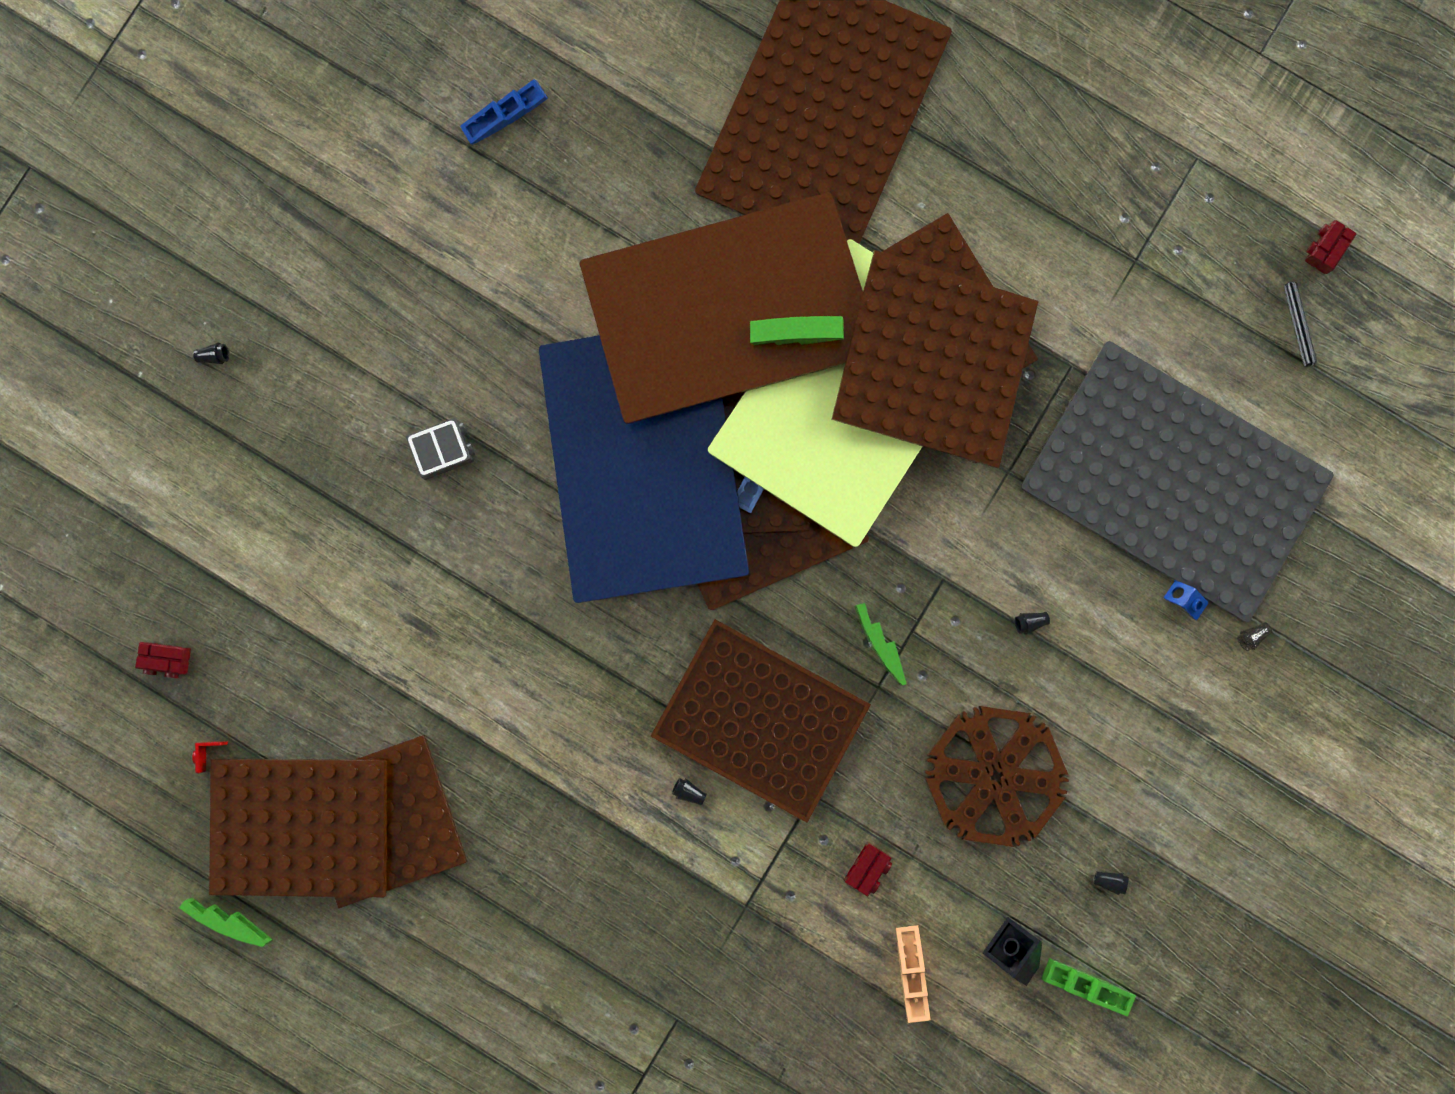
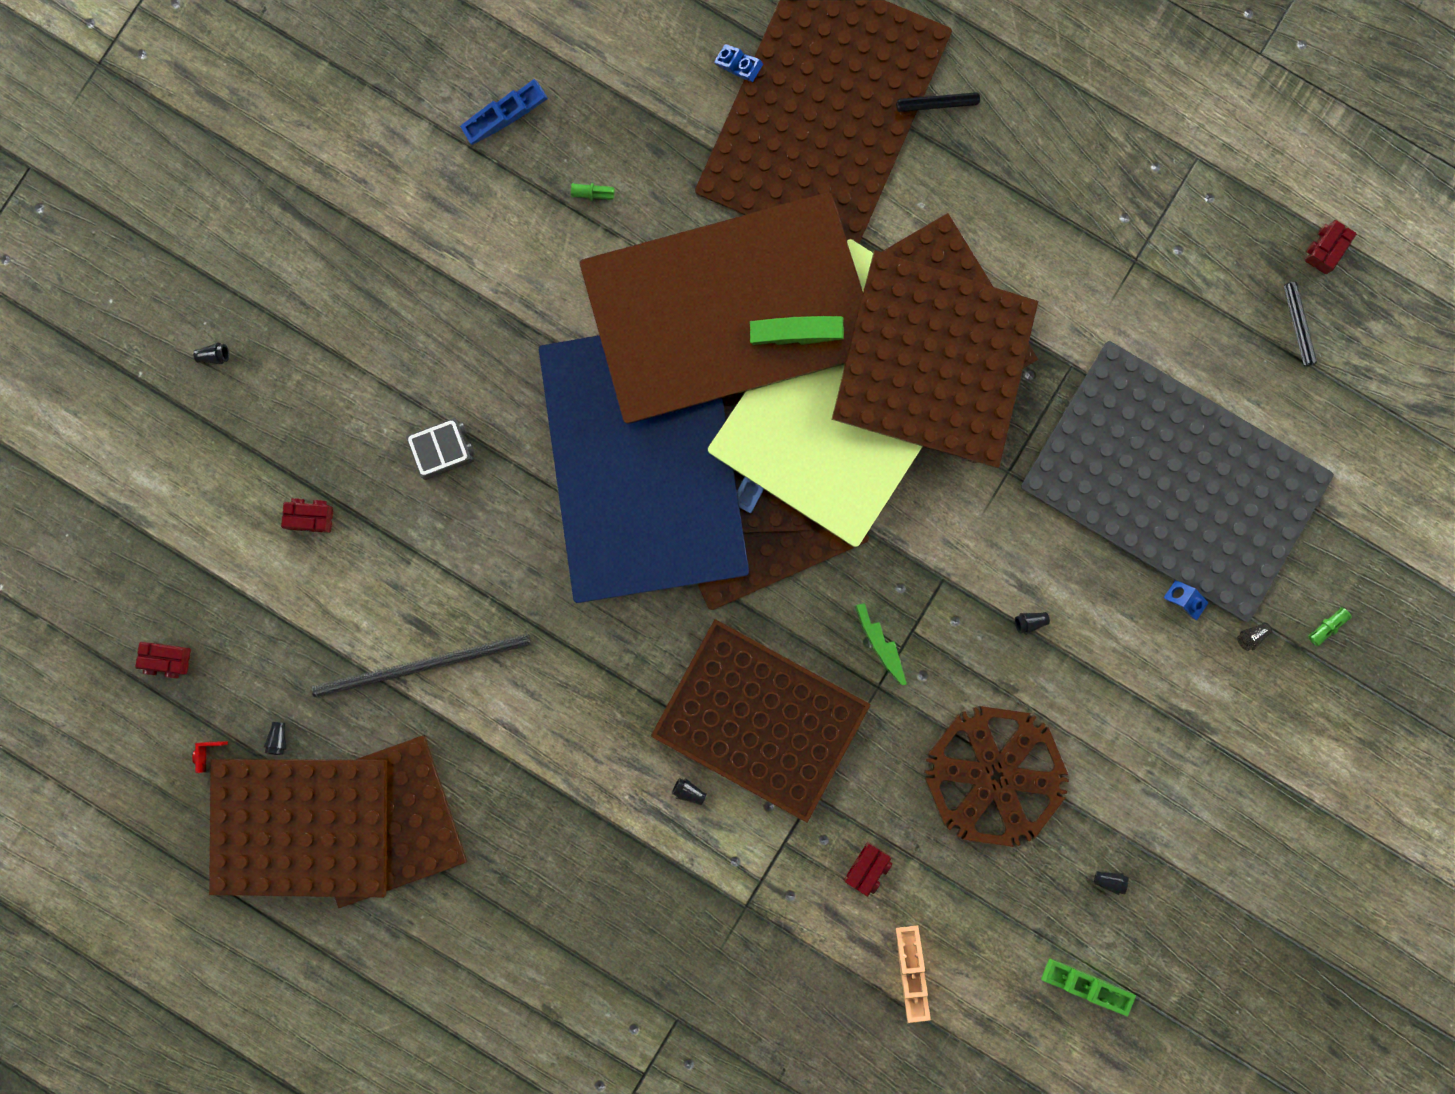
bright green slope [179,897,272,947] -> none
black slope [982,917,1042,986] -> none
none -> black cone [264,722,286,755]
none -> dark red brick [281,498,333,533]
none -> dark grey axle [312,634,530,698]
none -> bright green axle [571,183,615,201]
none -> blue slope [714,44,763,82]
none -> black axle [896,92,980,112]
none -> bright green pin [1308,607,1352,647]

